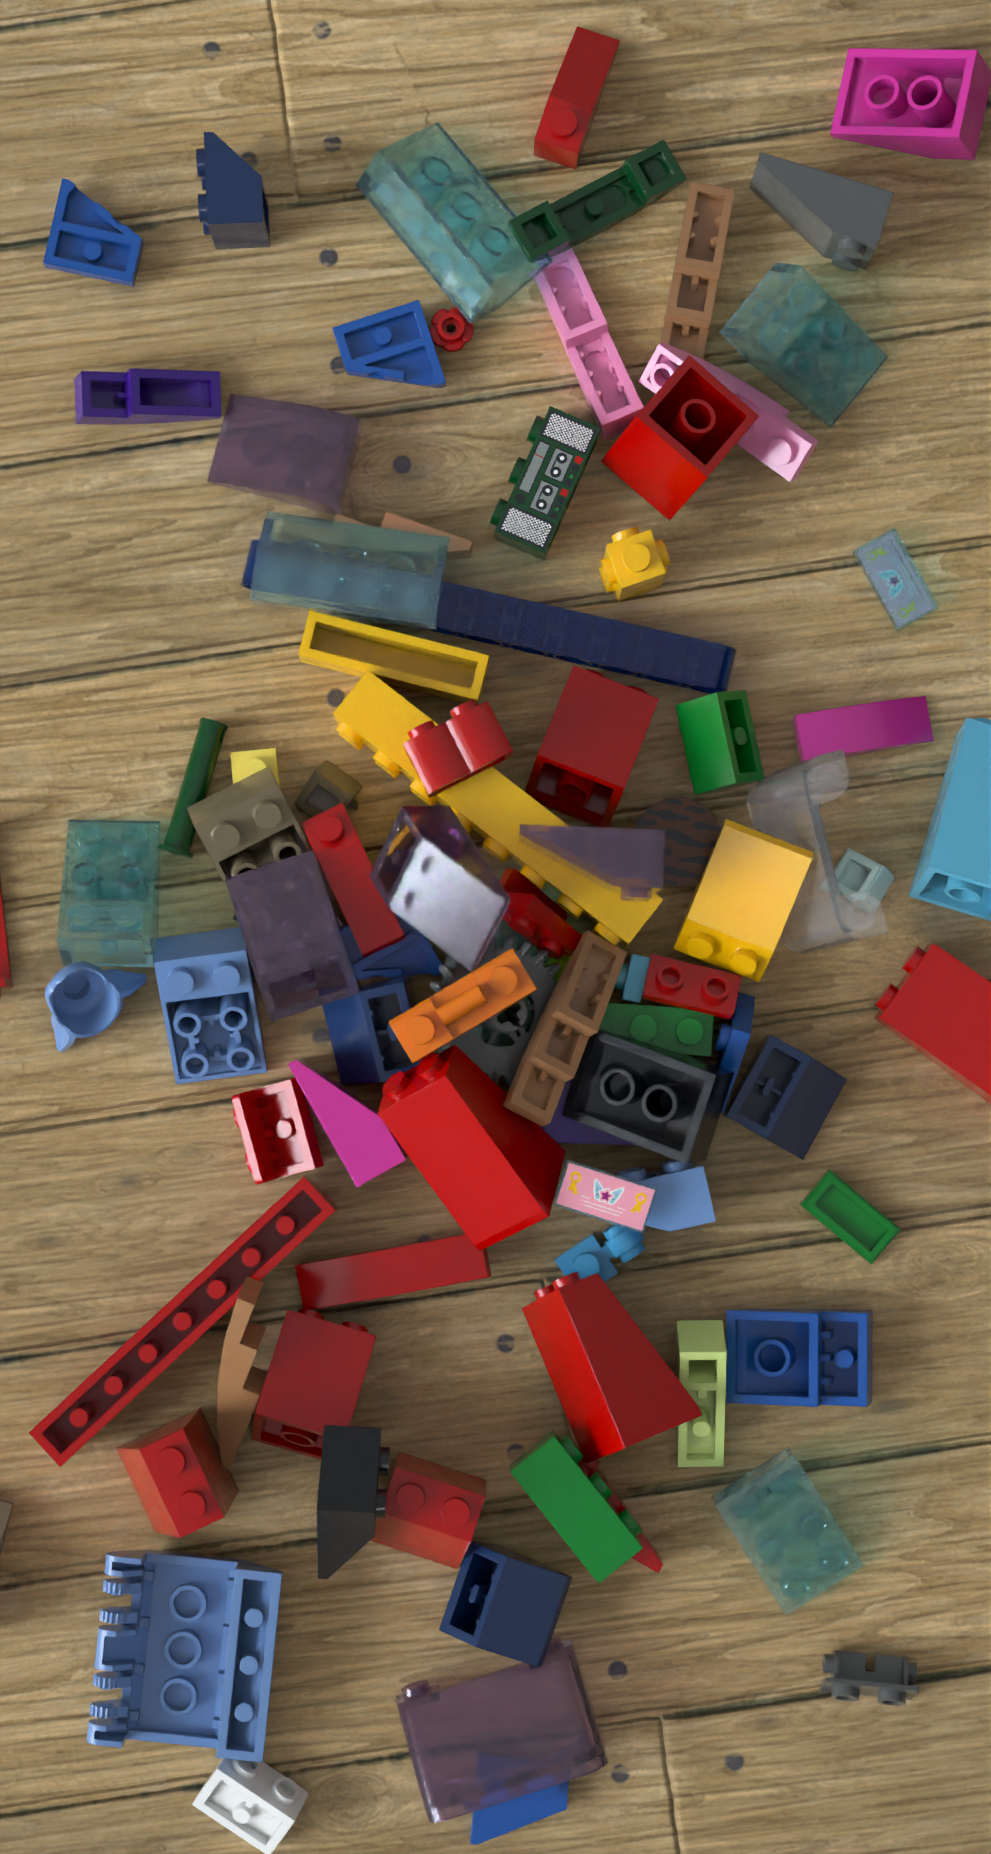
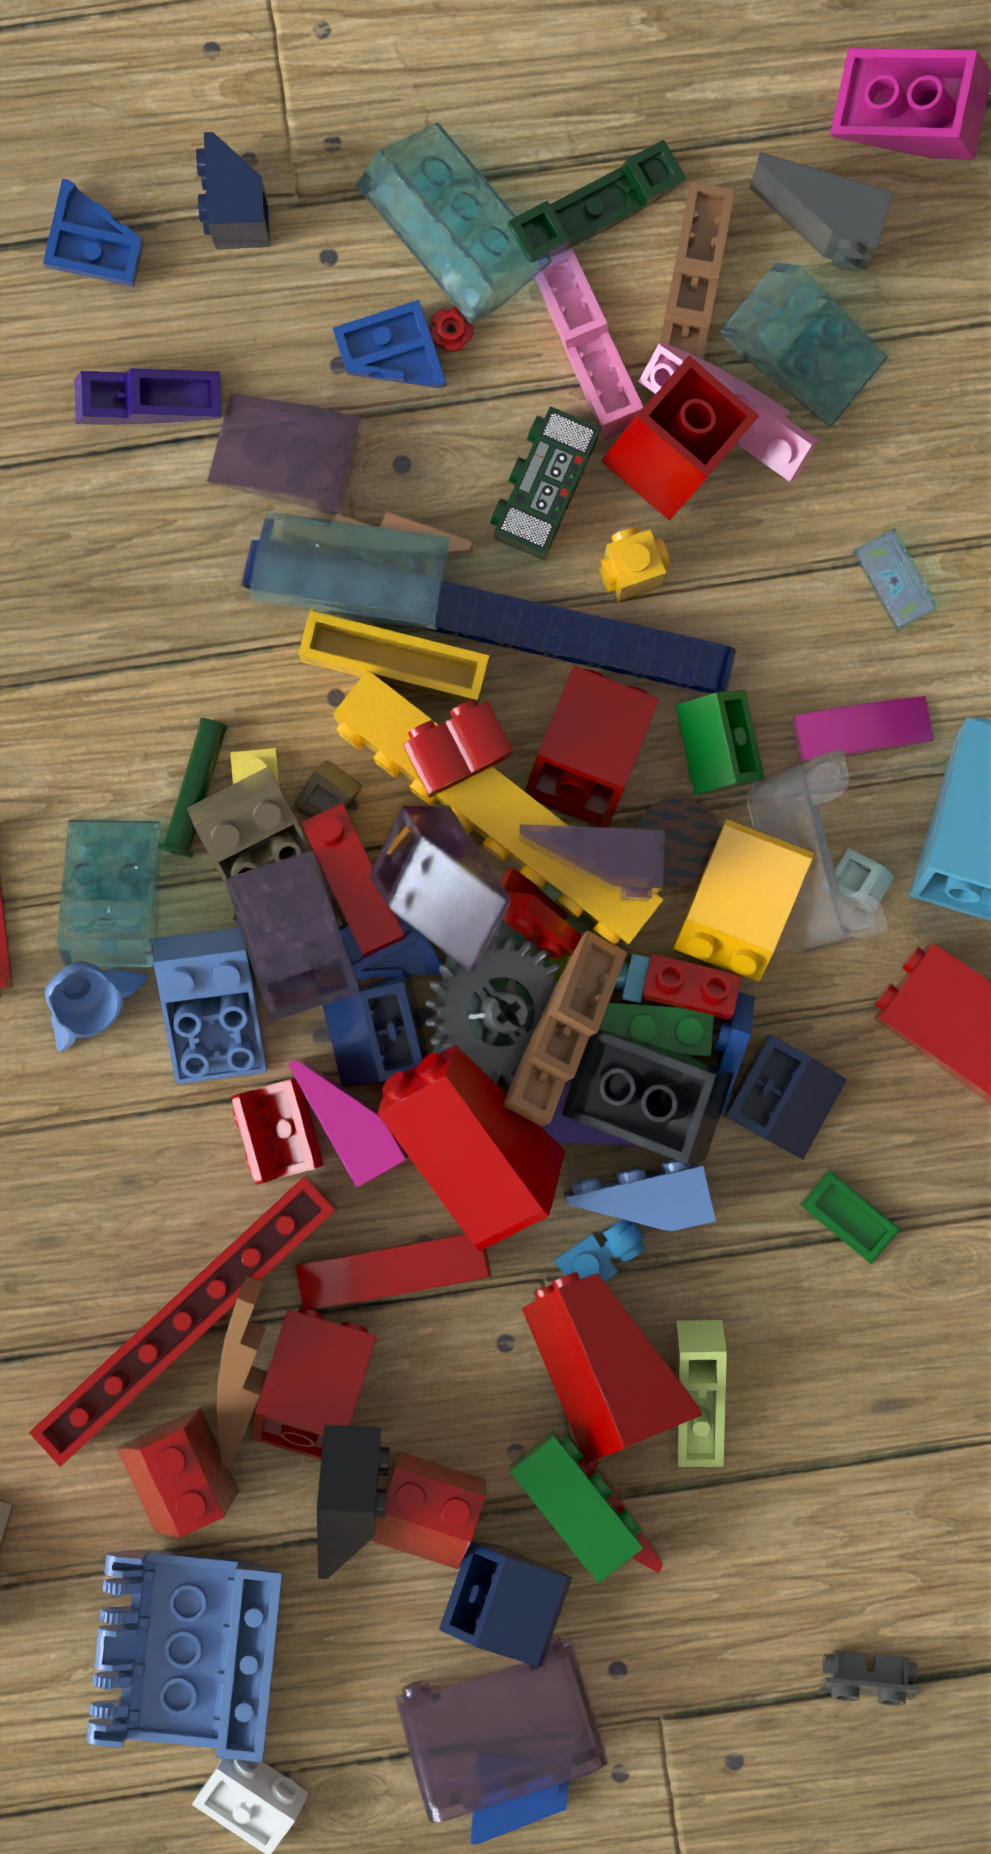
orange piece [389,948,538,1063] -> none
red slope [534,26,620,170] -> none
bright pink tile [553,1159,658,1234] -> none
clear light blue slope [711,1447,864,1616] -> none
blue slope [726,1309,873,1407] -> none

